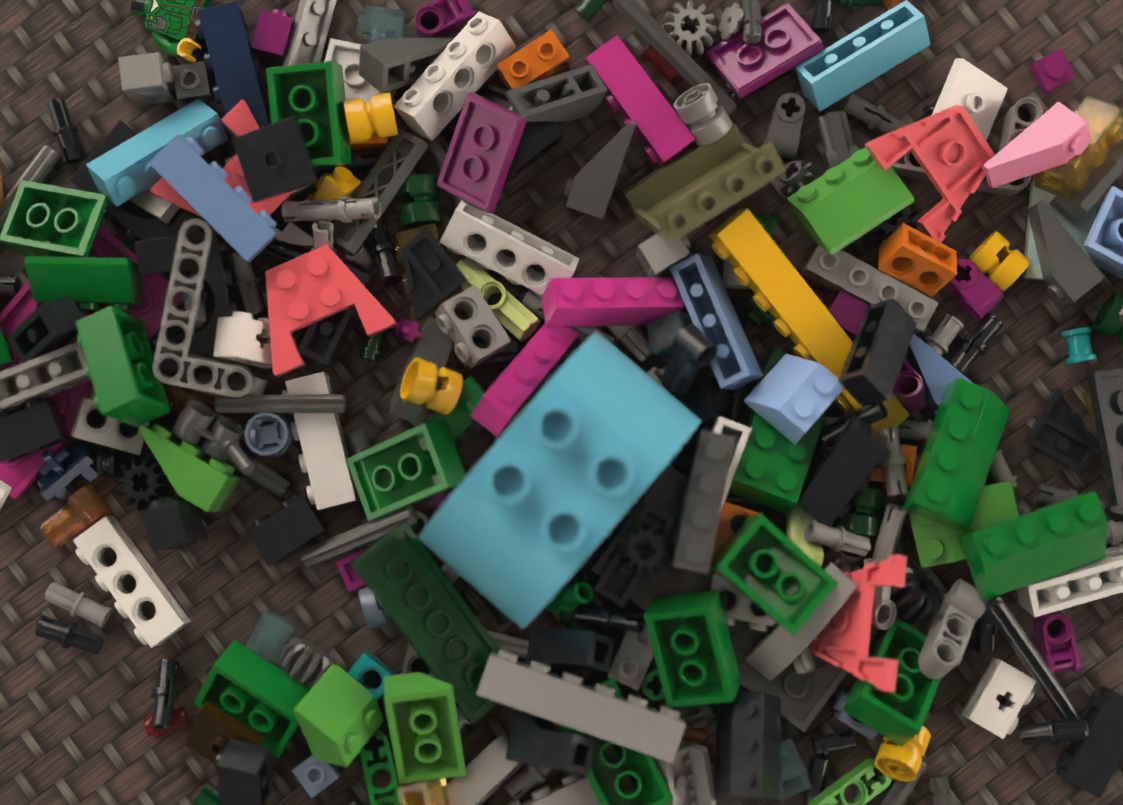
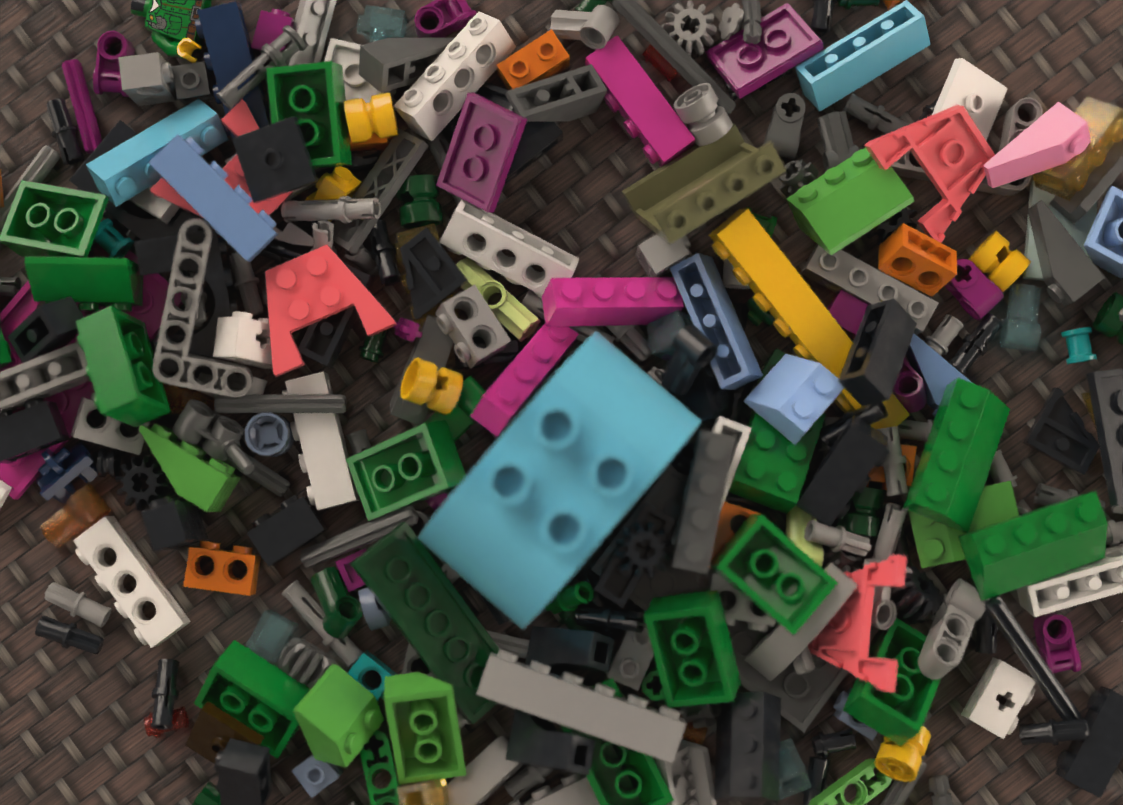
dark grey slope [563,119,638,219] -> none
magenta plate [1029,48,1076,94] -> none
none -> magenta axle [62,59,102,154]
none -> teal bush [92,218,134,258]
none -> magenta piece [93,31,135,97]
none -> orange brick [183,541,261,596]
none -> dark grey pin [216,25,307,110]
none -> light grey pin [281,580,363,667]
none -> dark green piece [311,567,363,638]
none -> light grey piece [550,5,620,50]
none -> clear light blue piece [999,284,1041,352]

